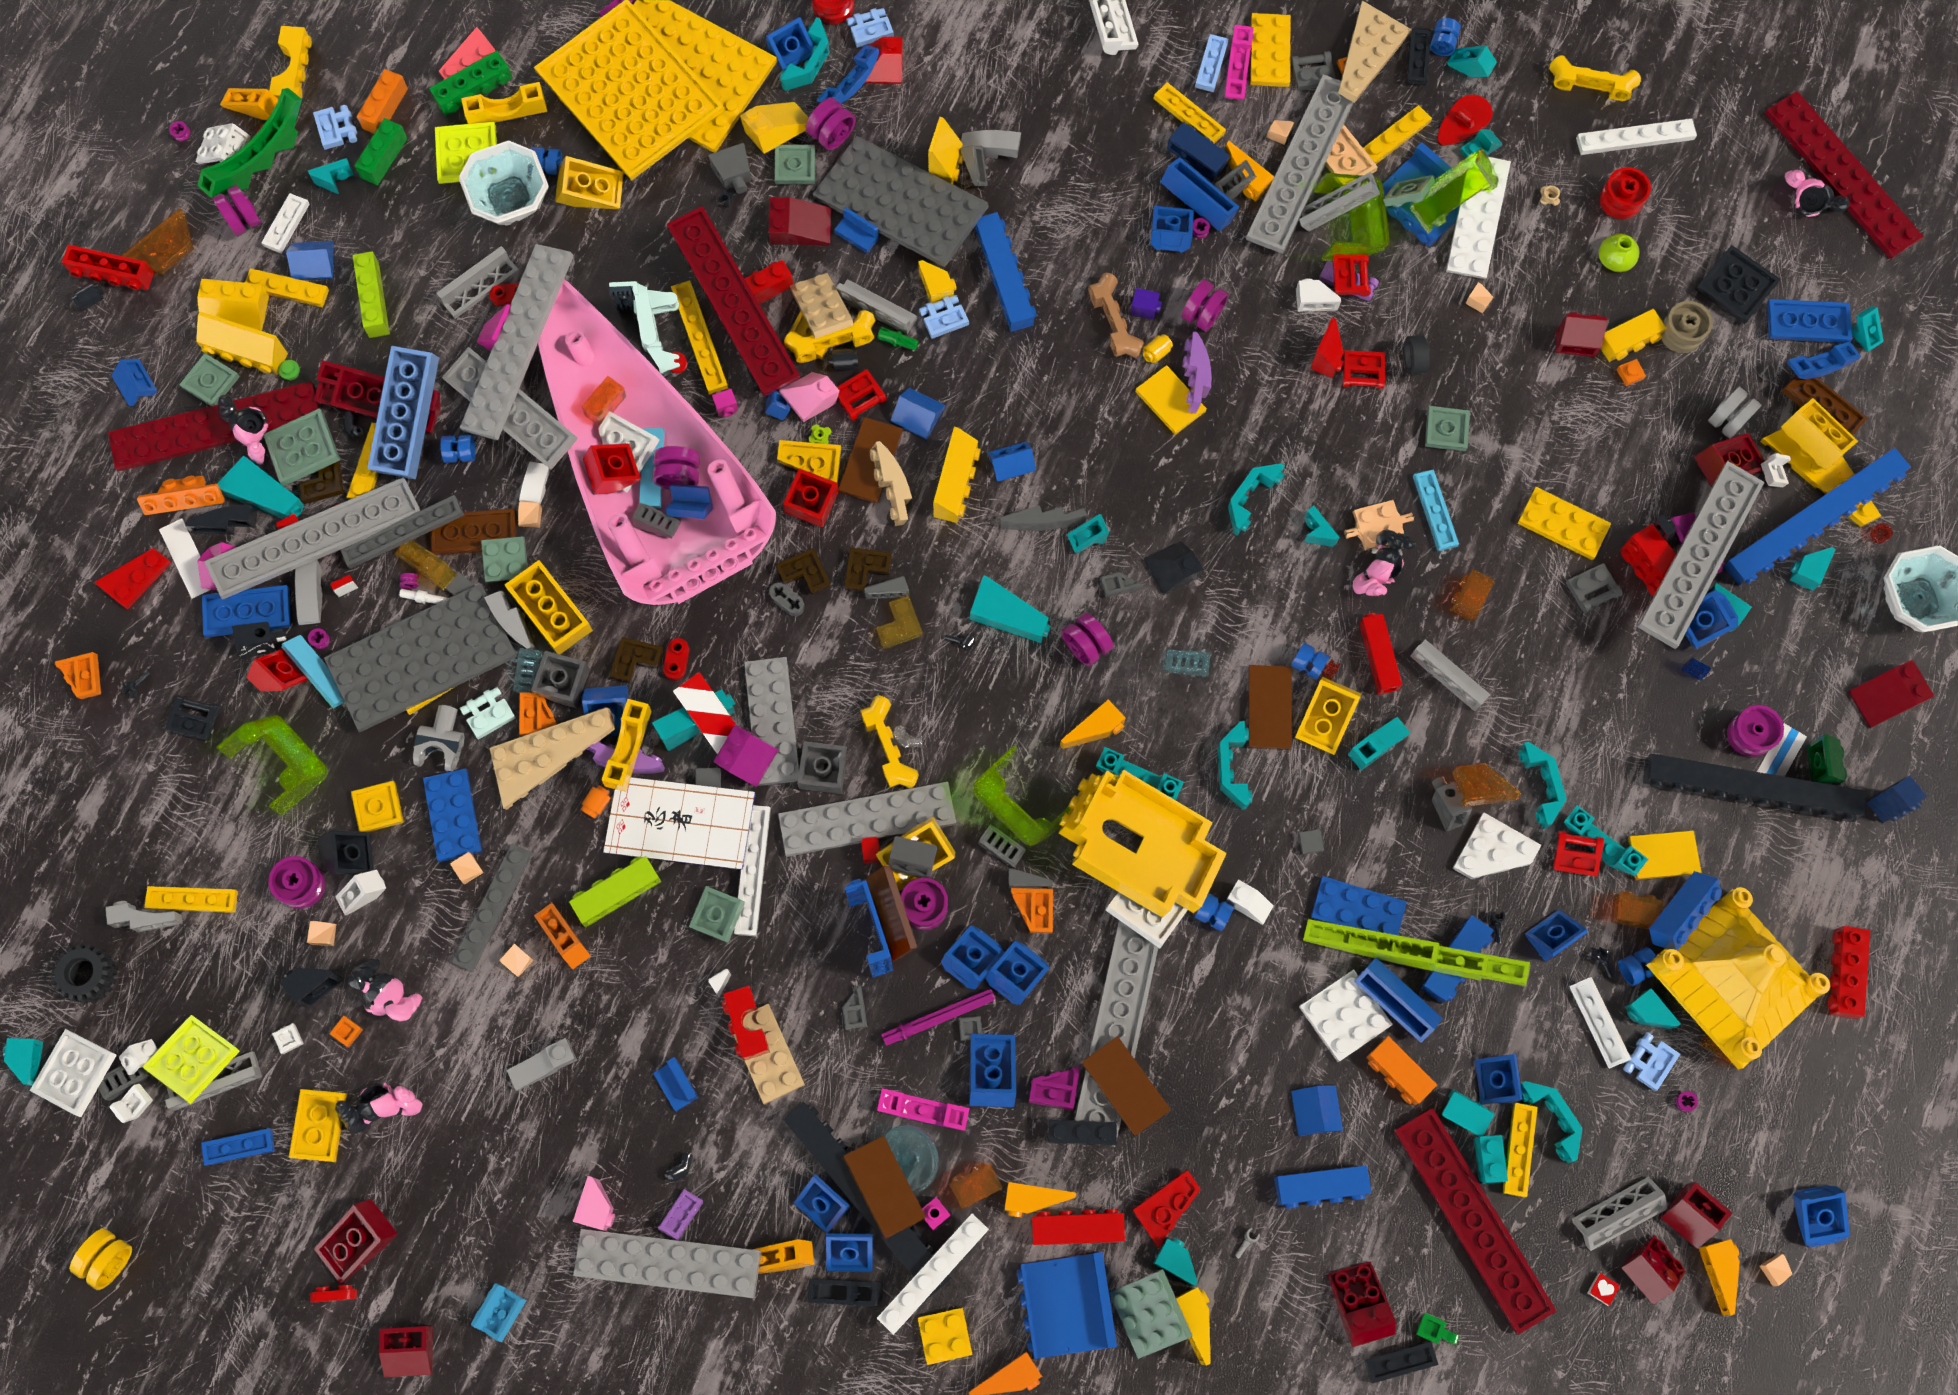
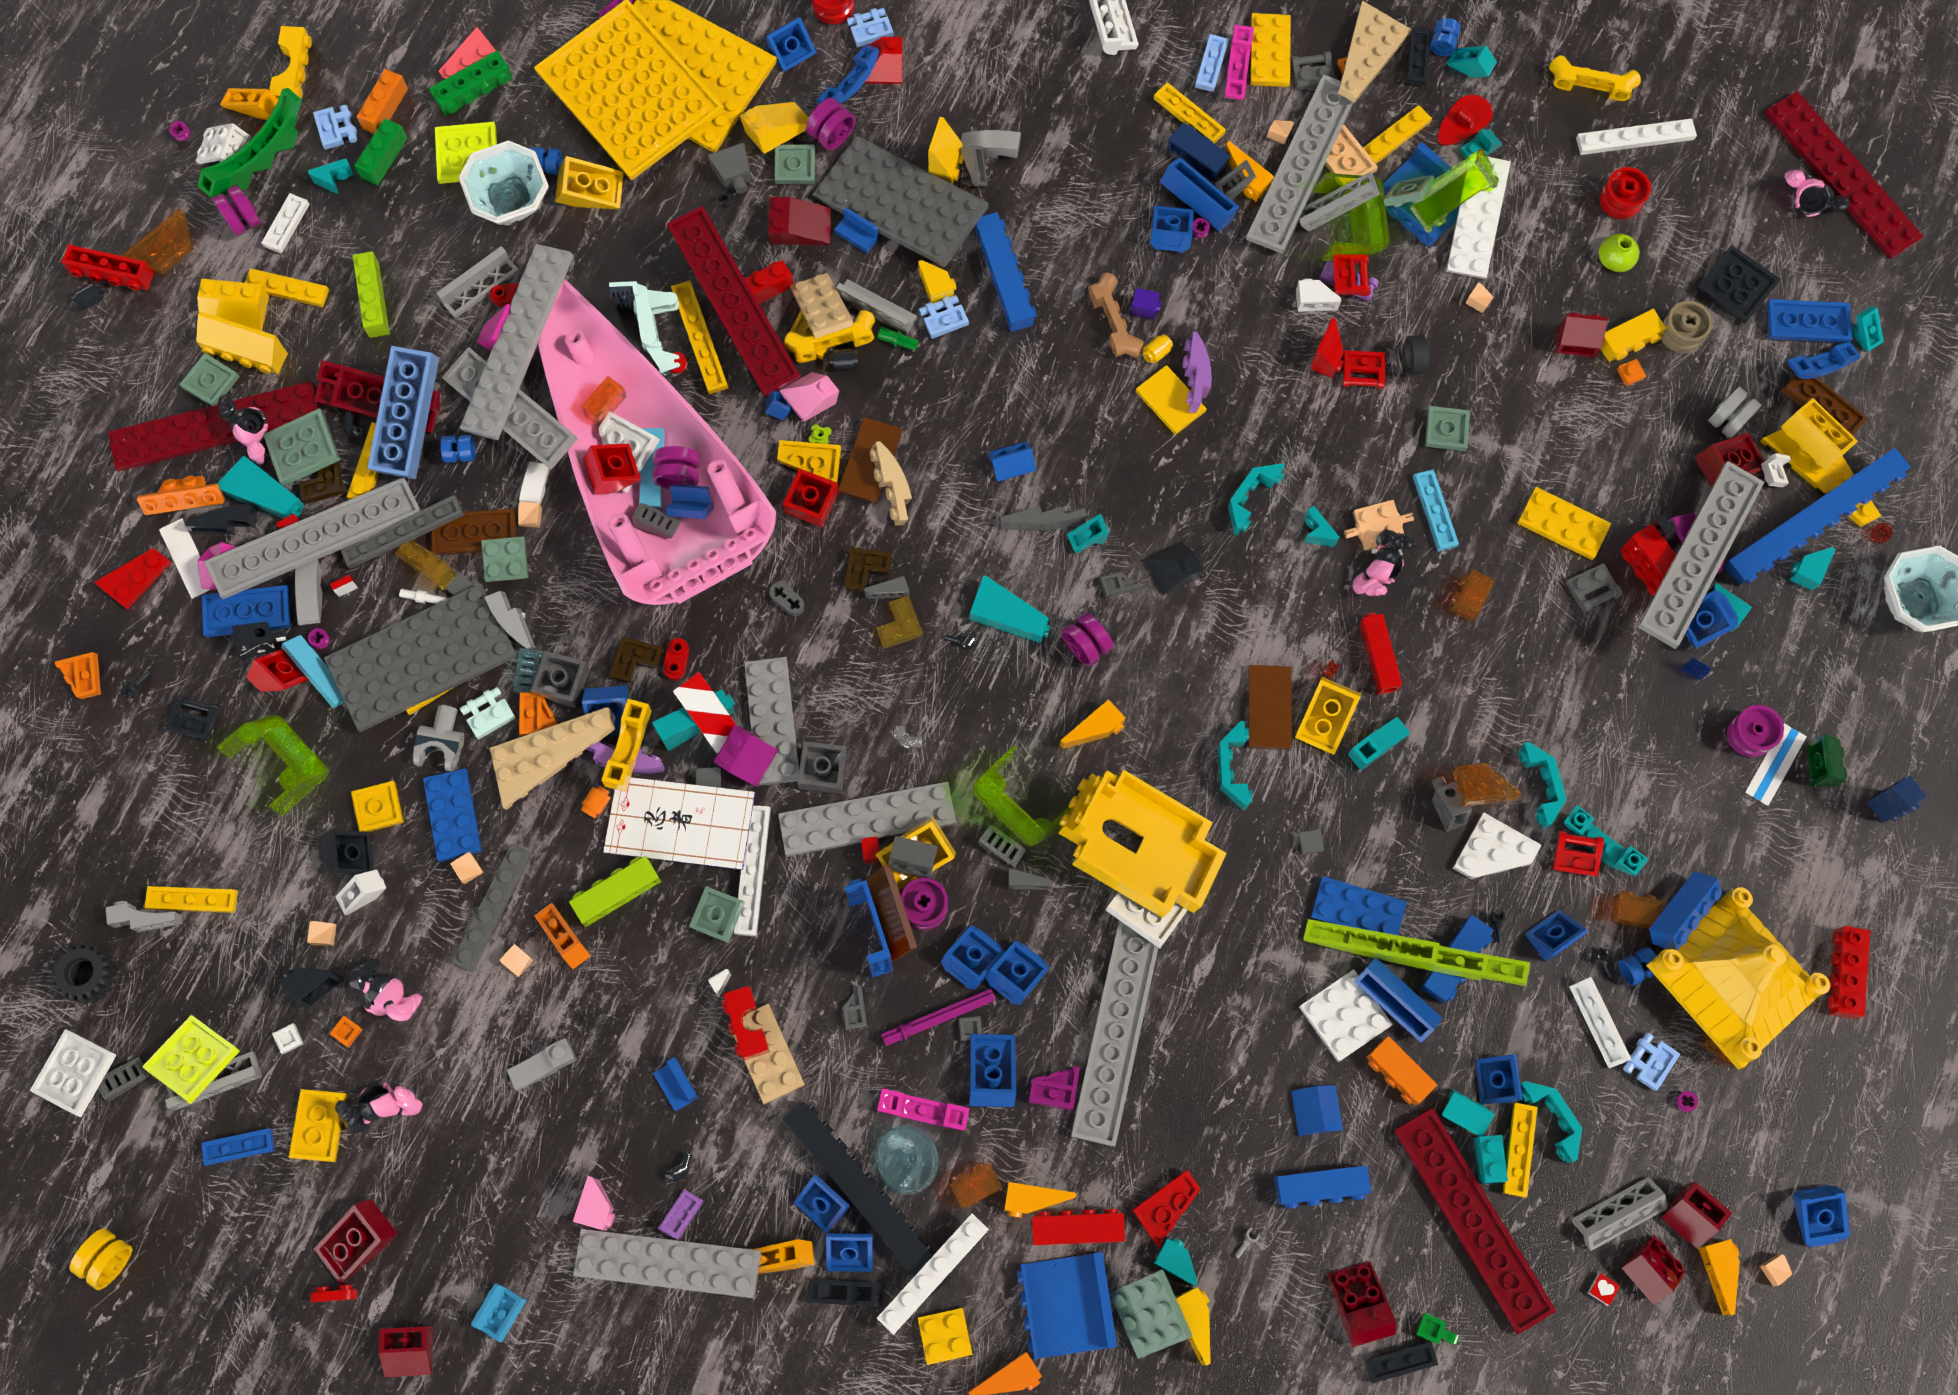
teal slope [3,1038,43,1086] -> none
white bracket [110,1084,153,1123] -> none
blue panel [112,359,157,406] -> none
white bracket [119,1039,158,1075] -> none
magenta wheel [268,856,326,909] -> none
bright green plate [278,360,300,380] -> none
slope [286,241,334,280] -> none
magenta bush [400,573,419,589] -> none
yellow arch [461,82,547,124] -> none
yellow brick [505,560,593,655] -> none
dark pink plate [712,389,738,418] -> none
dark brown plate [775,548,831,594] -> none
teal slope [780,17,830,91] -> none
red plate [837,369,887,421] -> none
reddish brown tile [843,1136,926,1240] -> none
yellow plate [860,695,919,788] -> none
blue slope [890,388,946,440] -> none
dark pink plate [922,1197,951,1230] -> none
yellow slope [933,427,981,523] -> none
orange wing [1011,888,1053,934] -> none
black plate [1048,1120,1117,1146] -> none
reddish brown tile [1081,1036,1171,1137] -> none
teal slope [1096,747,1184,800] -> none
clear light blue slope [1165,650,1211,677] -> none
magenta wheel [1181,279,1229,332] -> none
blue wheel [1194,893,1234,932] -> none
white slope [1225,880,1273,925] -> none
blue wheel [1291,642,1330,680] -> none
light grey fence [1410,639,1490,711] -> none
tan plate [1540,186,1560,206] -> none
teal slope [1625,989,1681,1029] -> none
yellow tile [1628,831,1702,880] -> none
black brick [1643,754,1866,822] -> none
dark red slope [1848,659,1935,728] -> none

